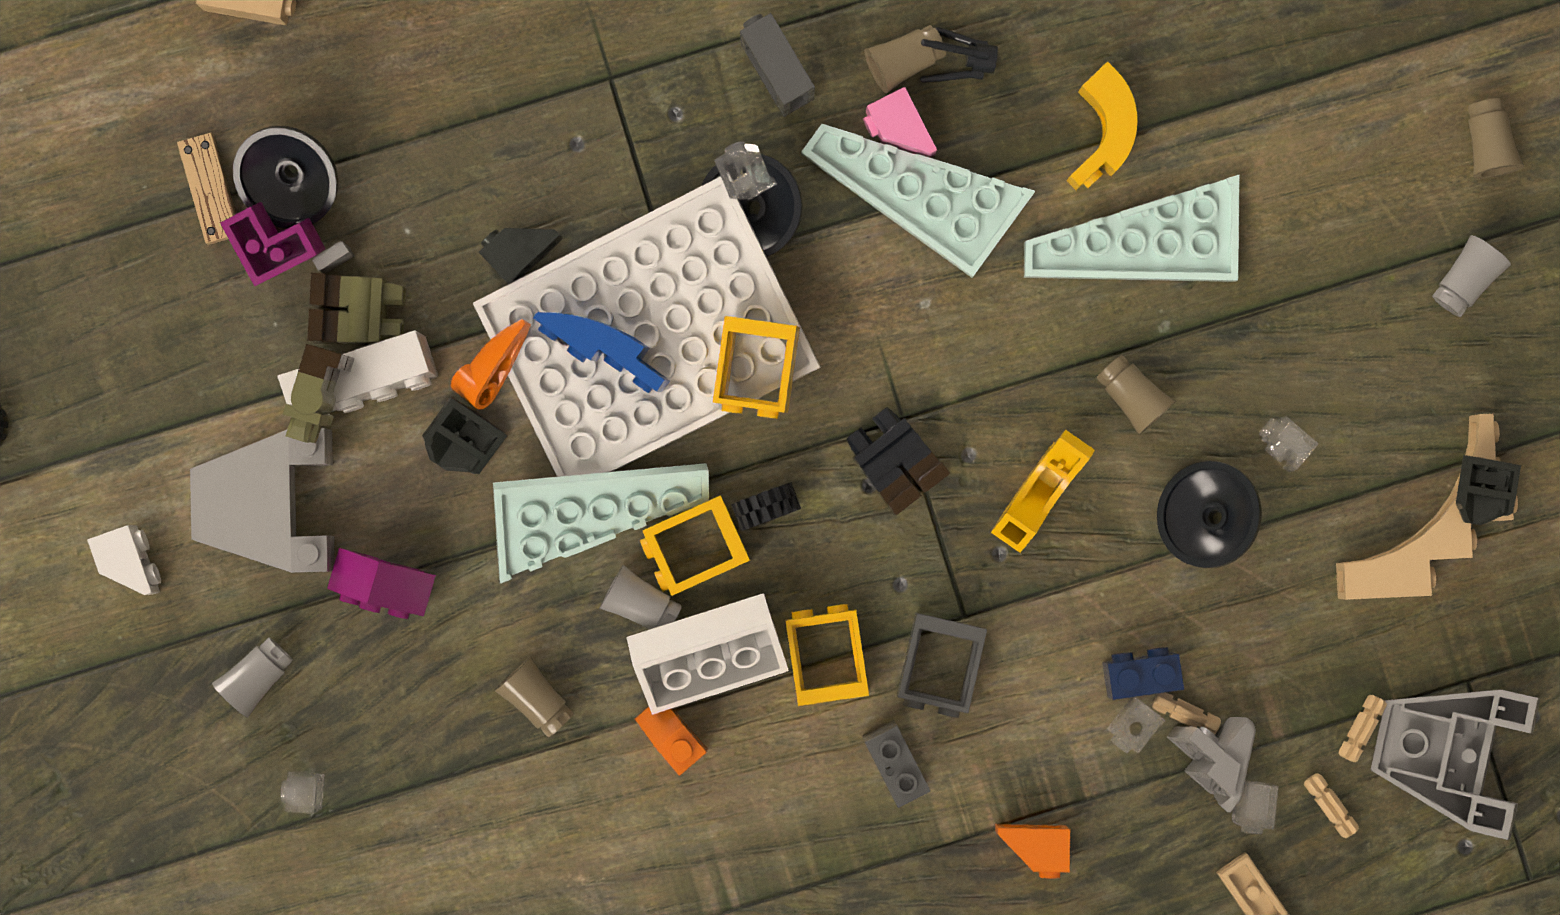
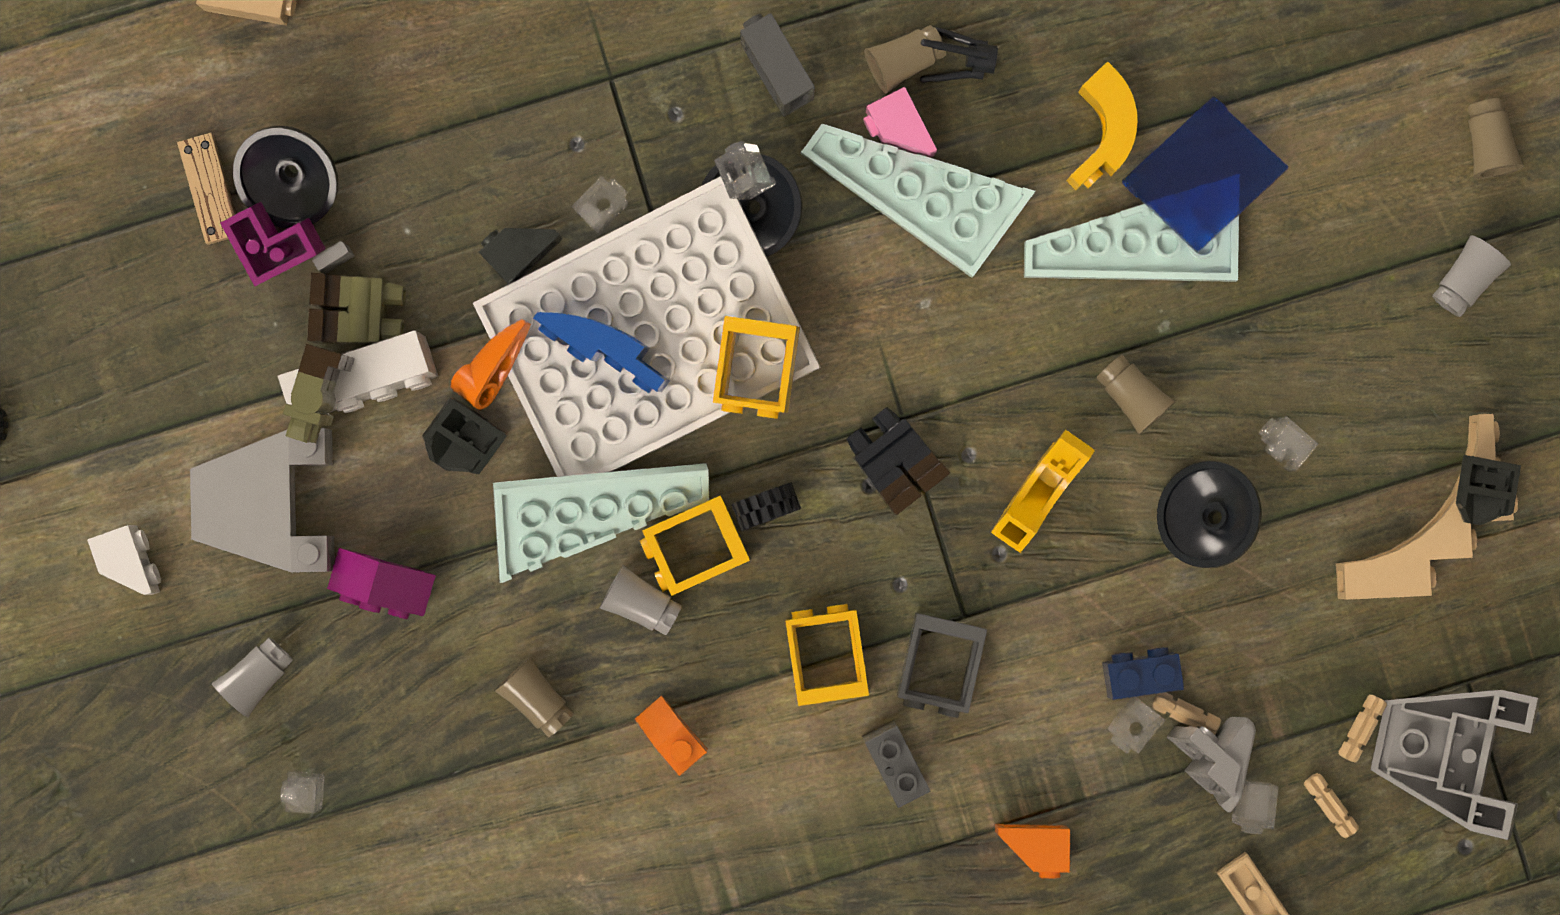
white brick [626,593,789,715] -> none
none -> clear brick [572,176,629,235]
none -> clear blue piece [1122,97,1289,253]

